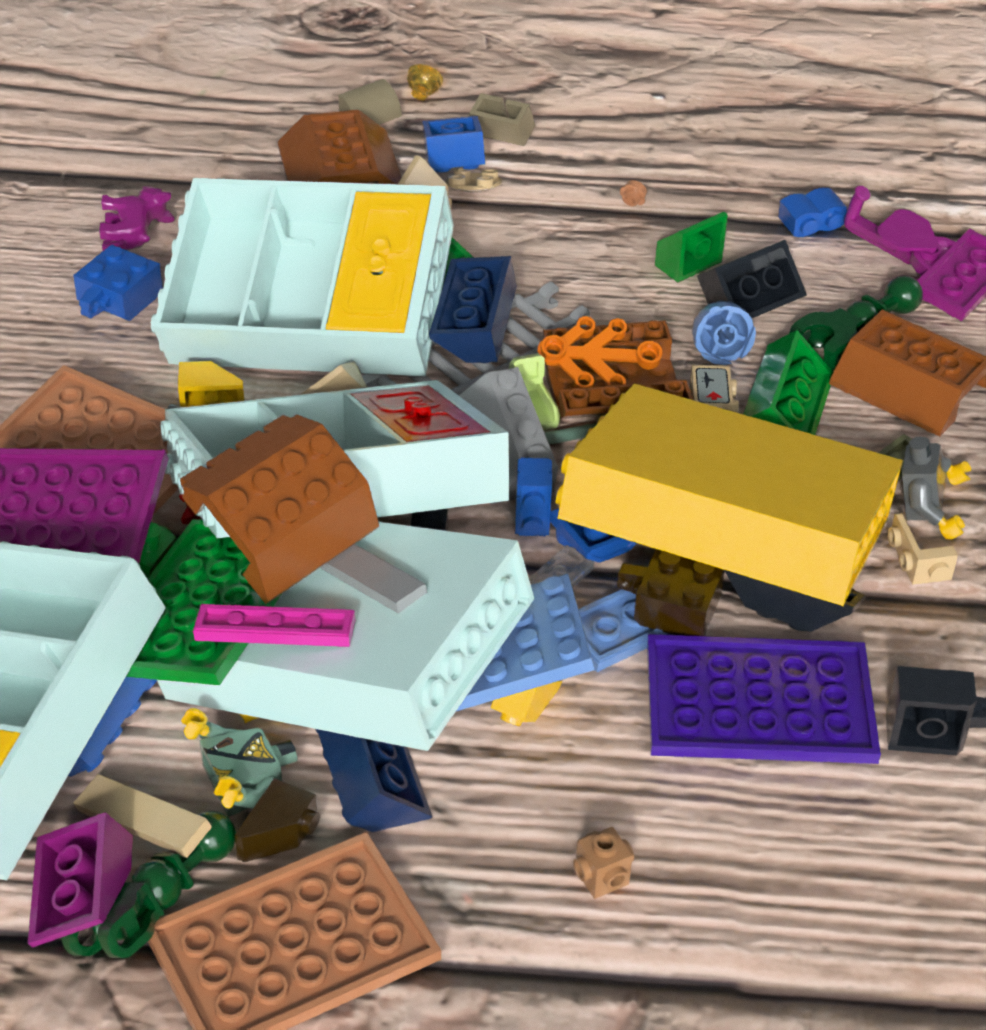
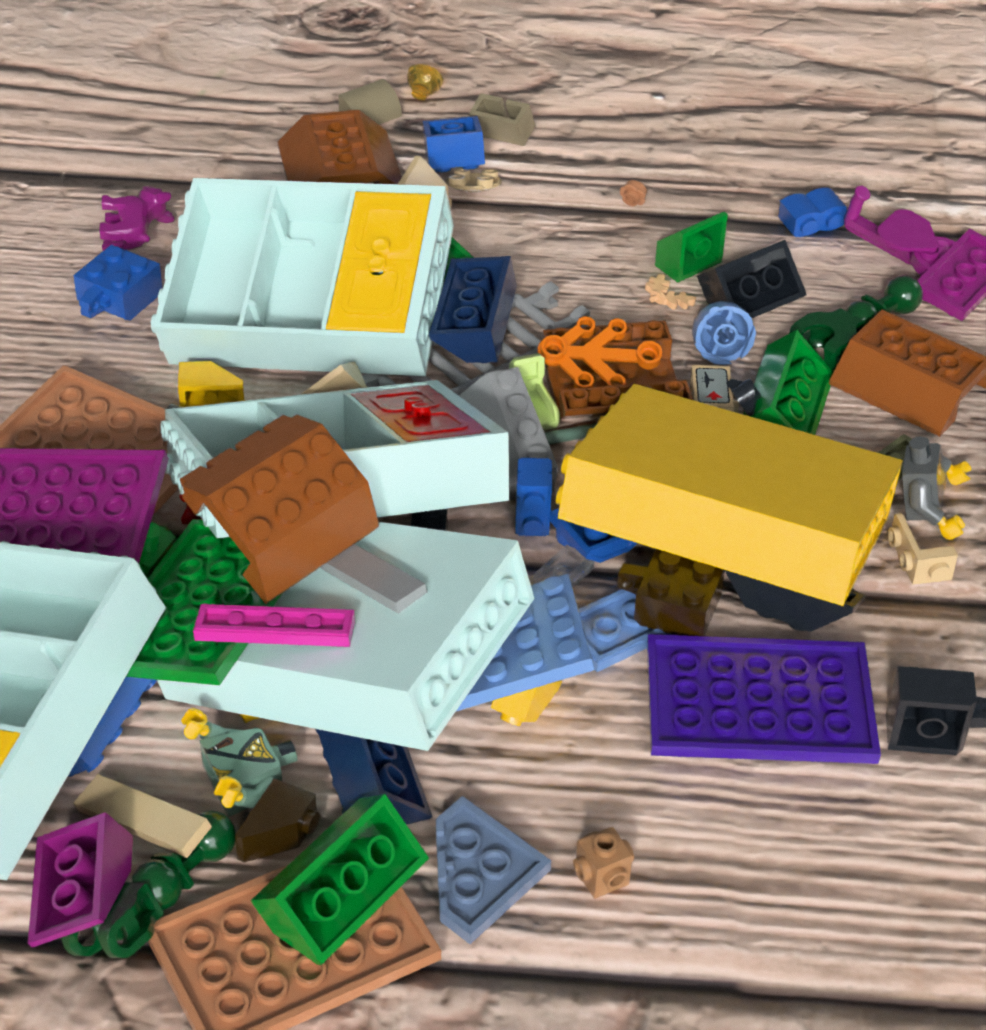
none -> green slope [250,794,429,965]
none -> sand blue plate [436,796,551,944]
none -> light nougat animal [645,274,696,310]
none -> black piece [726,379,761,416]

